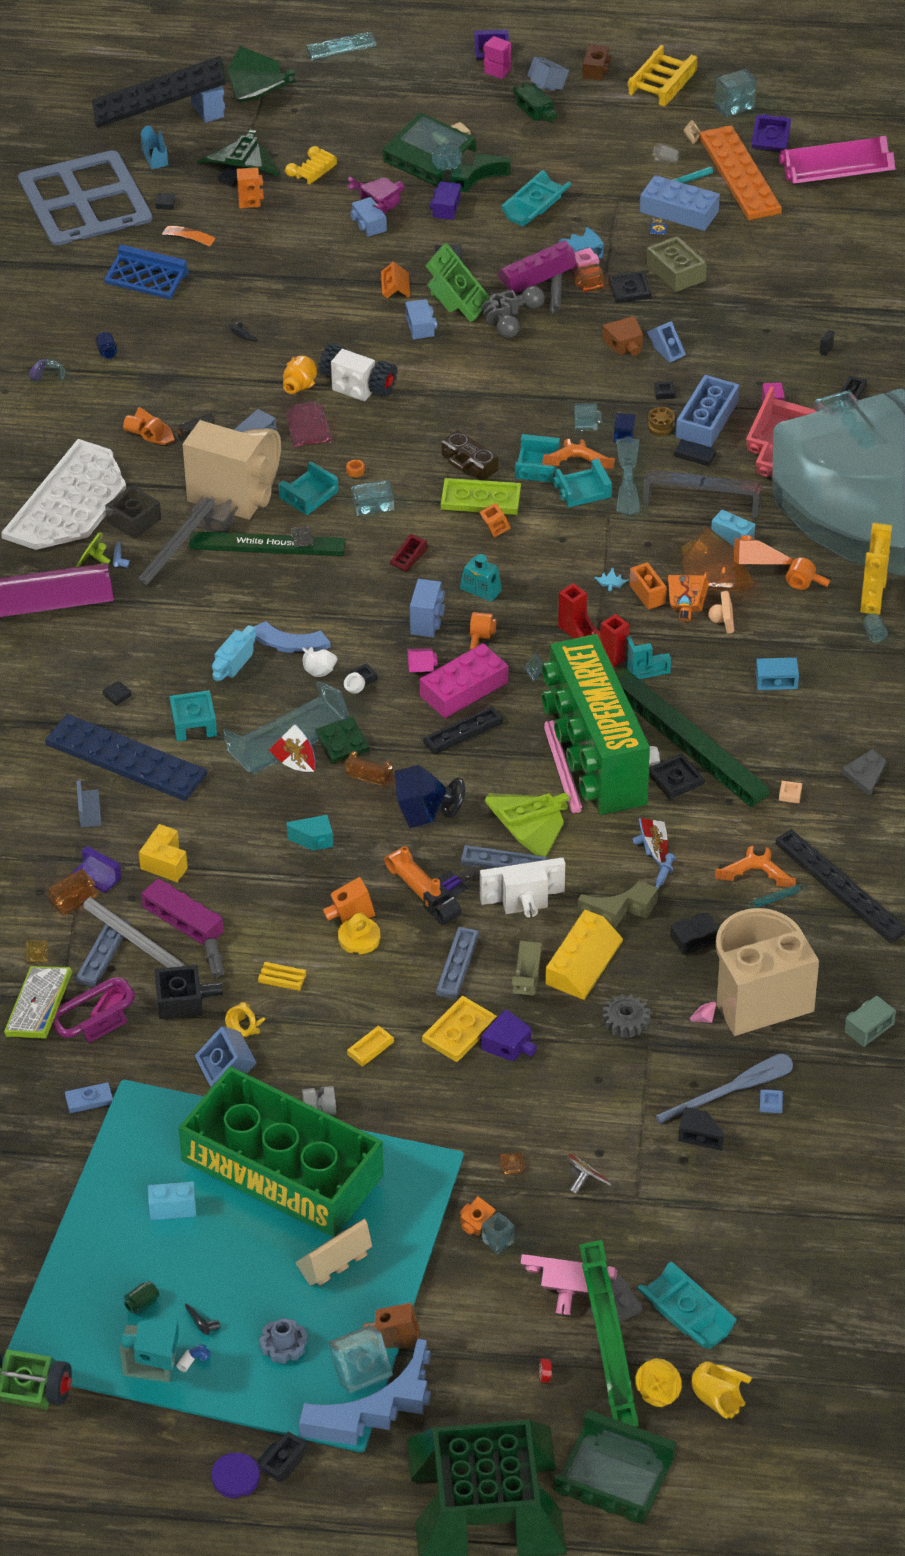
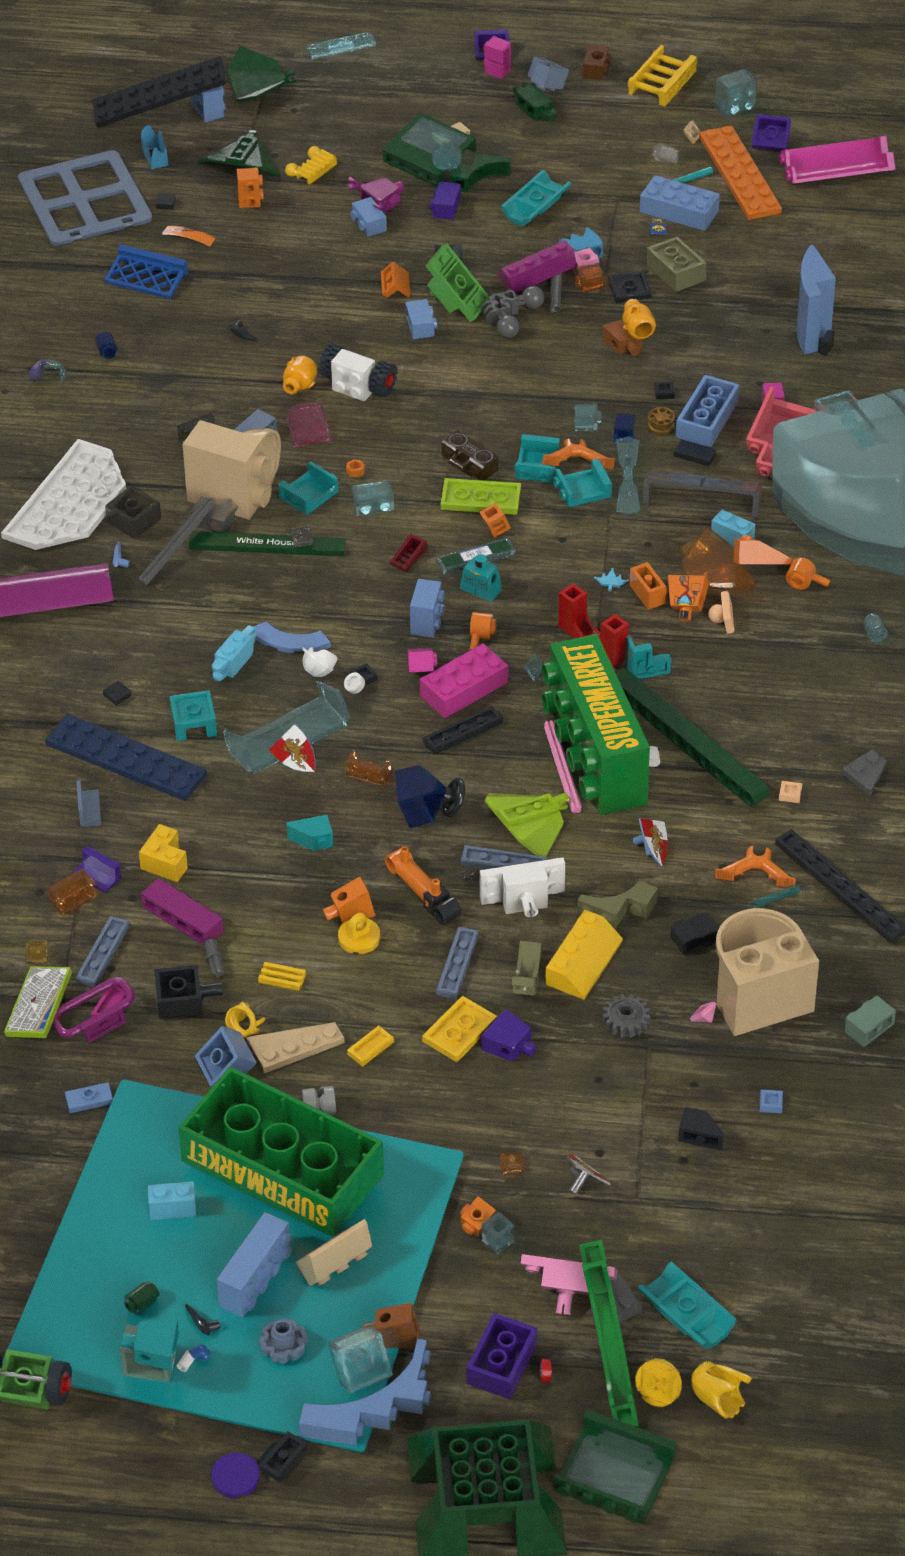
lime shield [76,532,111,567] -> none
light grey axle [84,897,186,968] -> none
orange panel [123,407,175,445] -> none
black tile [218,165,248,187] -> none
dark green plate [315,716,369,764] -> none
black piece [437,871,468,897] -> none
medium blue slope [647,321,686,363] -> none
black tile [649,754,705,800] -> none
medium blue piece [655,853,676,889] -> none
sand blue piece [656,1054,793,1124] -> none
dark azure brick [755,658,799,690] -> none
black tile [836,375,867,408] -> none
yellow fence [860,523,893,615] -> none
none -> medium blue brick [216,1212,292,1318]
none -> tan wing [246,1022,344,1074]
none -> tile [436,538,516,575]
none -> dark purple brick [466,1313,538,1399]
none -> light orange piece [622,299,656,339]
none -> medium blue slope [796,245,836,355]

